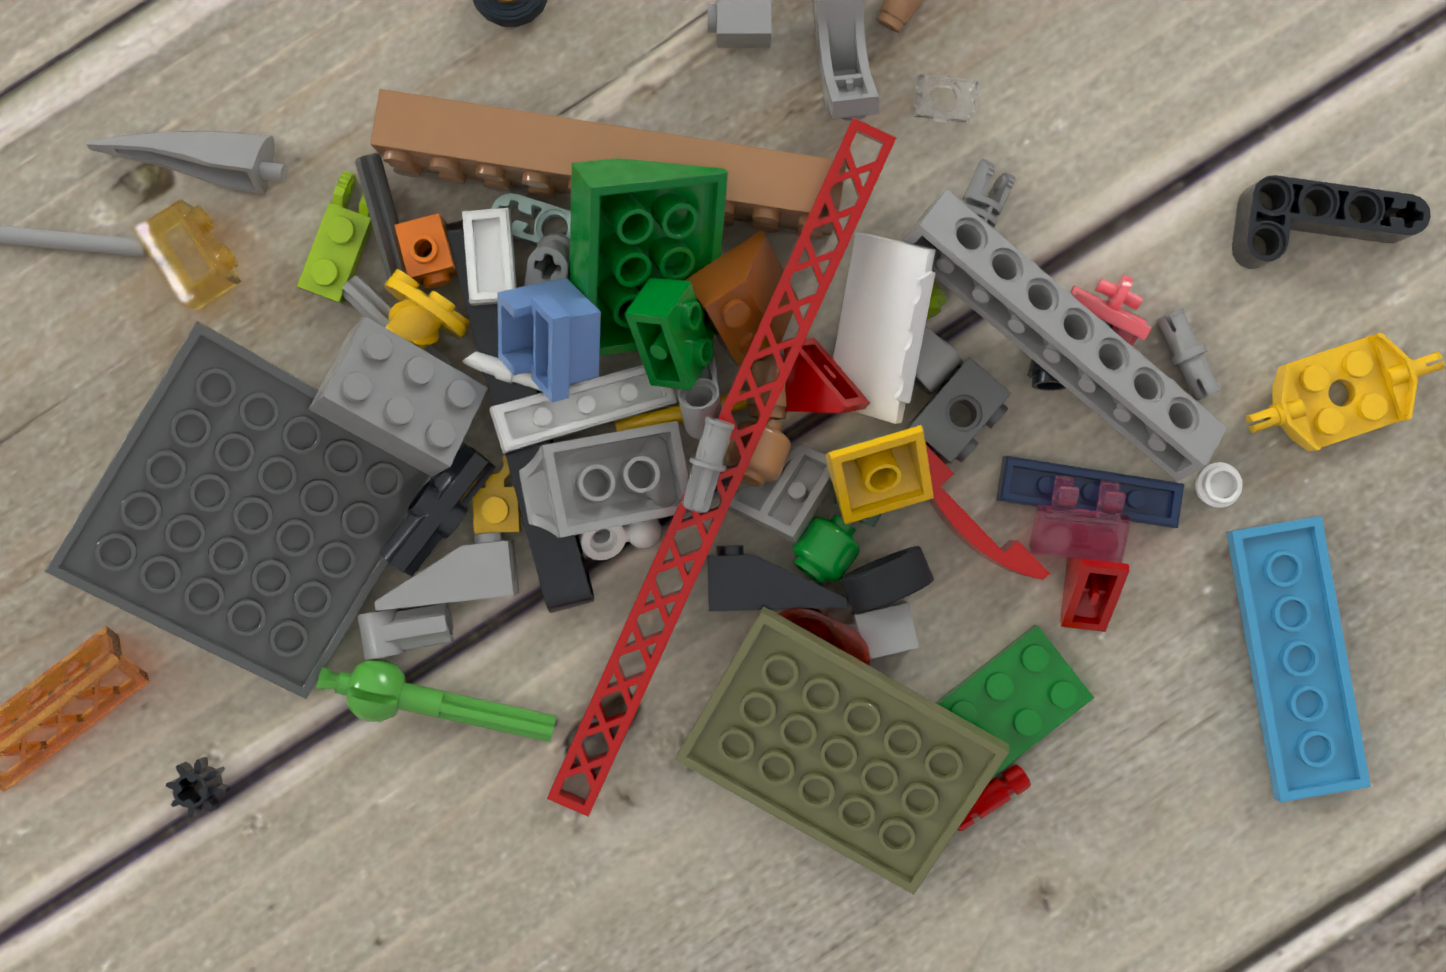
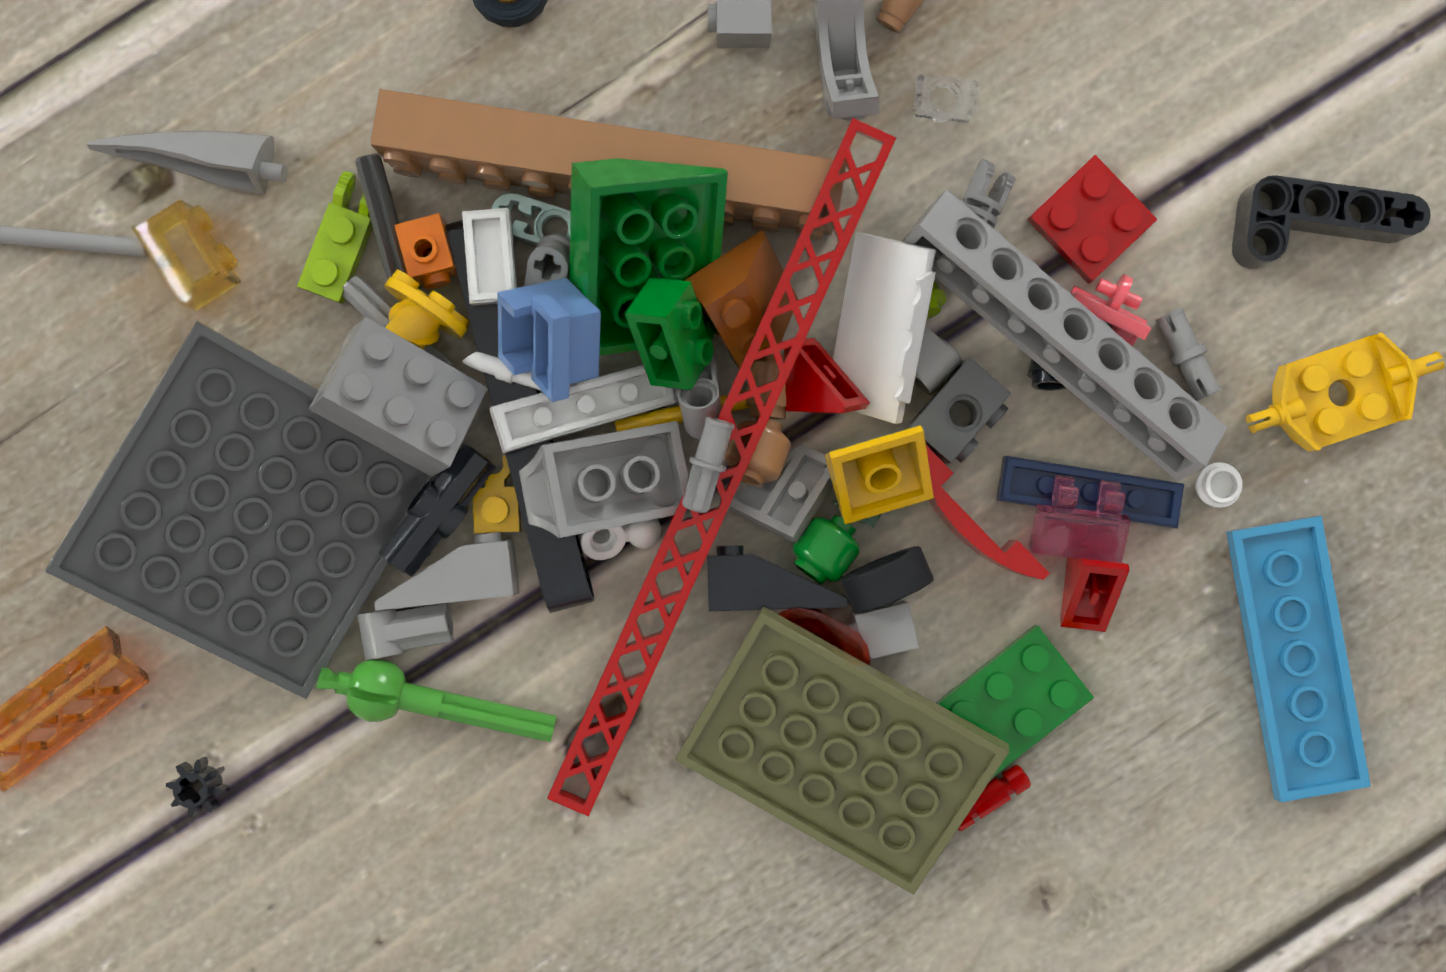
none -> red plate [1027,155,1158,284]

